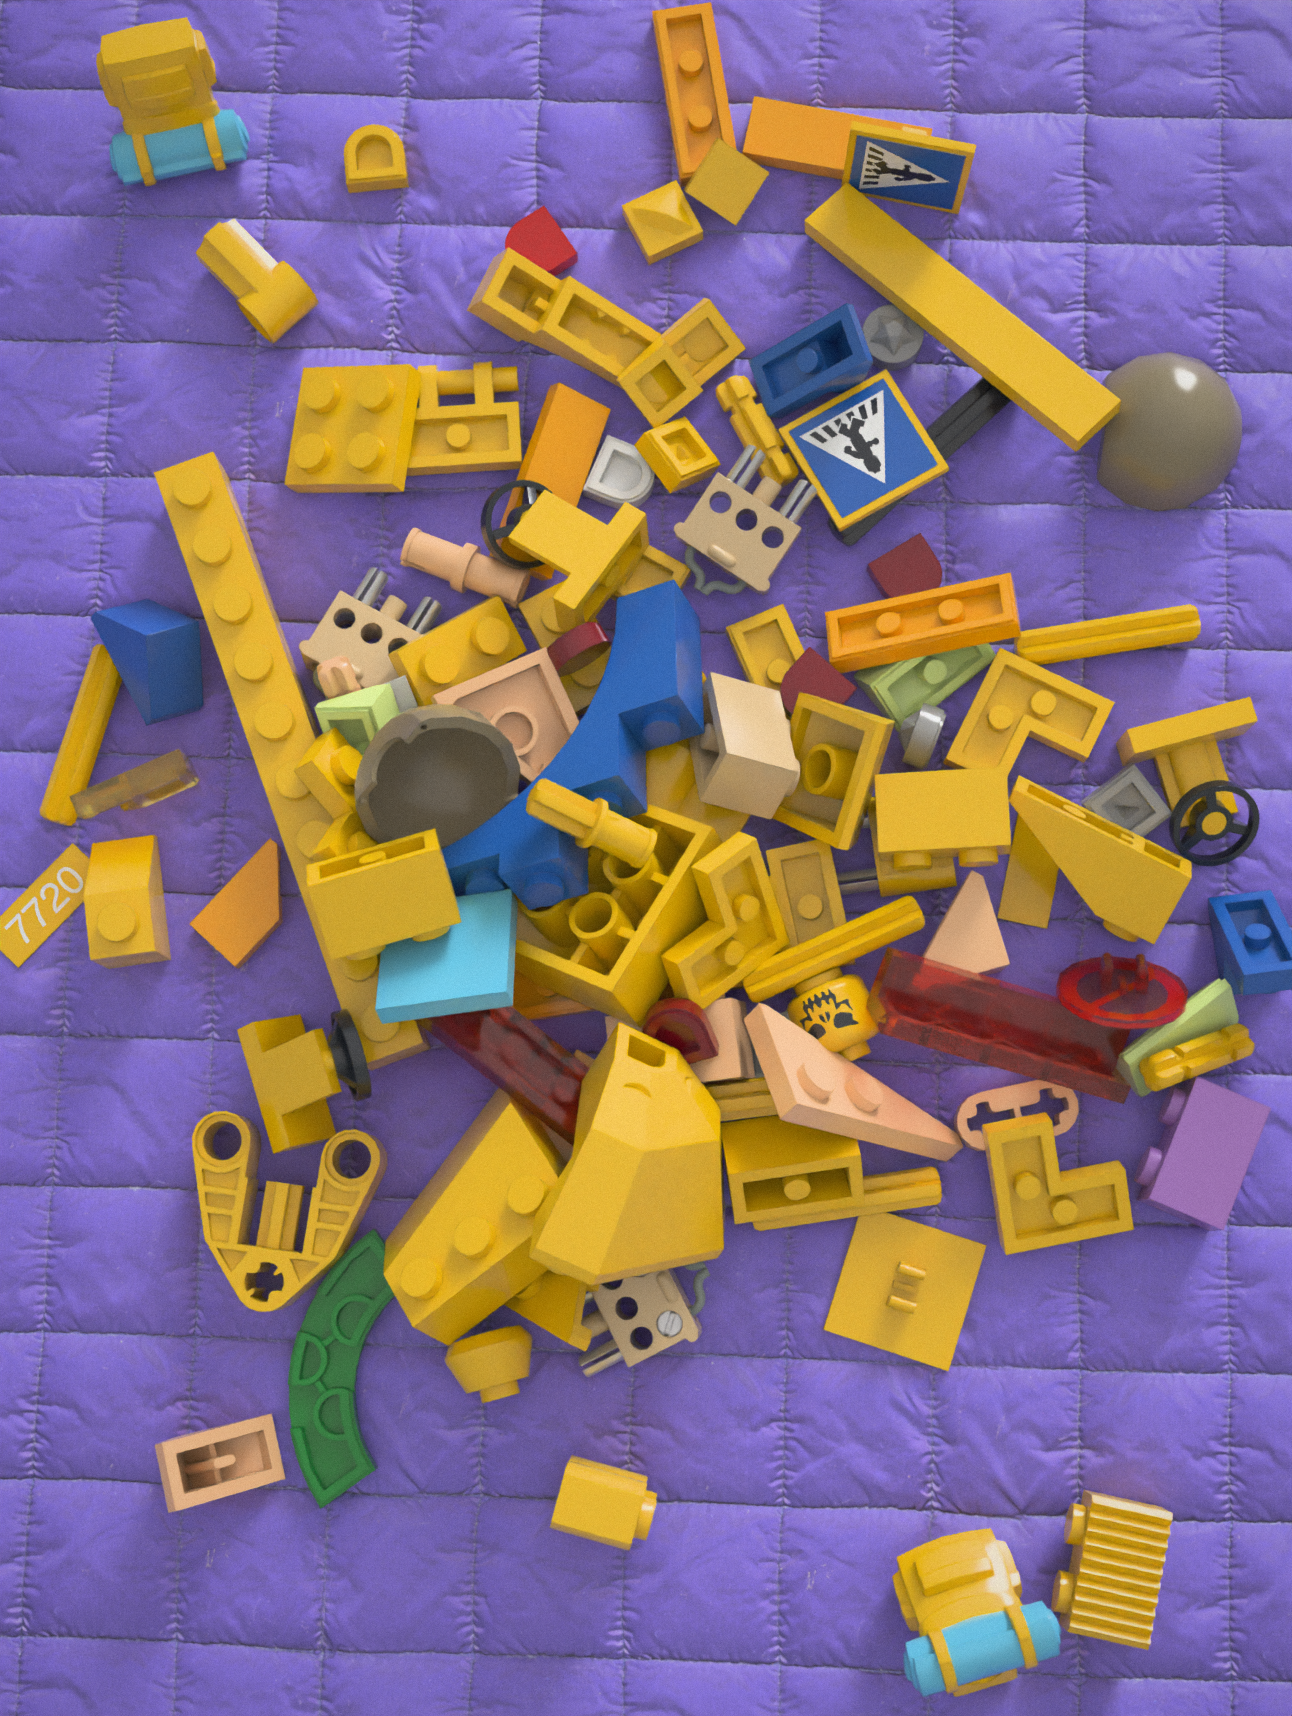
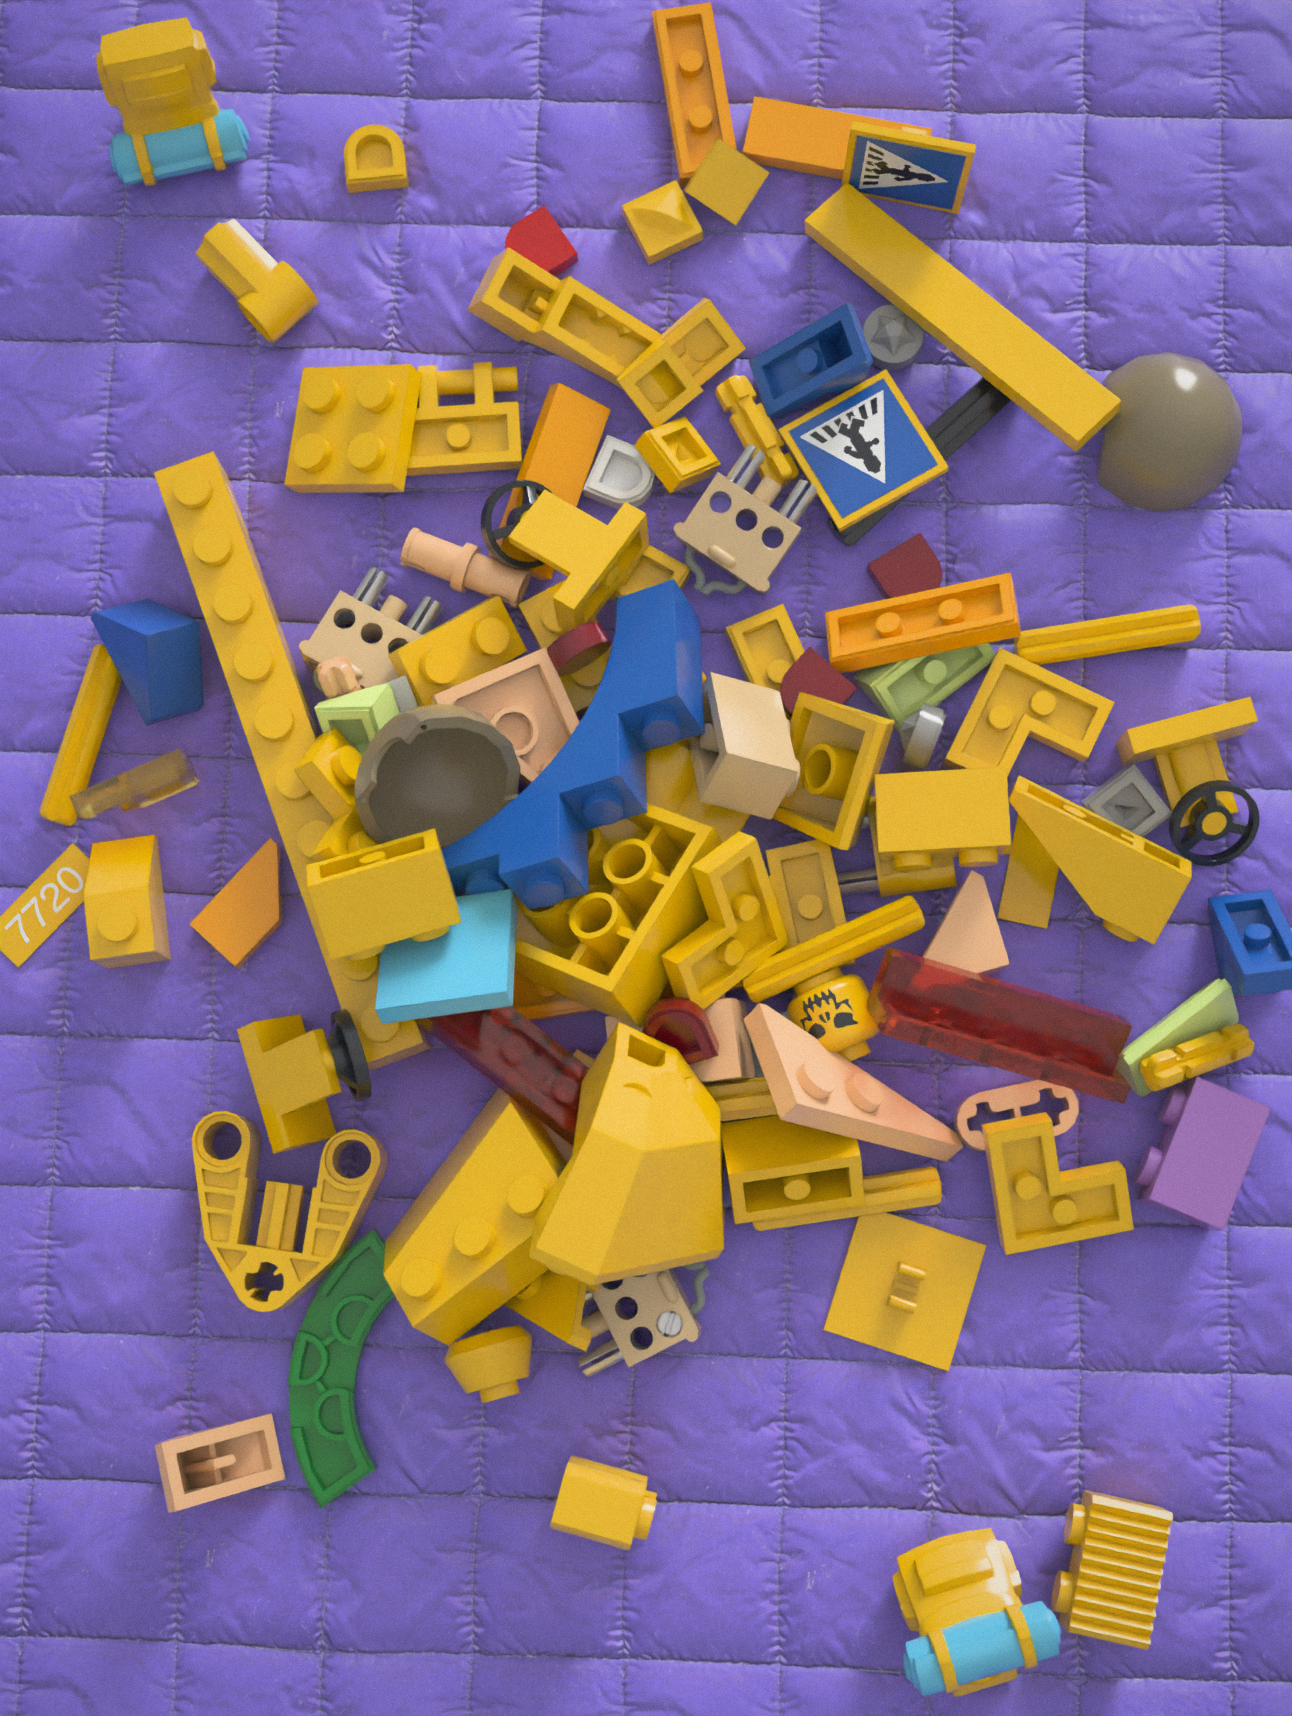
yellow axle [526,779,657,869] -> none
clear red piece [1056,953,1188,1030] -> none

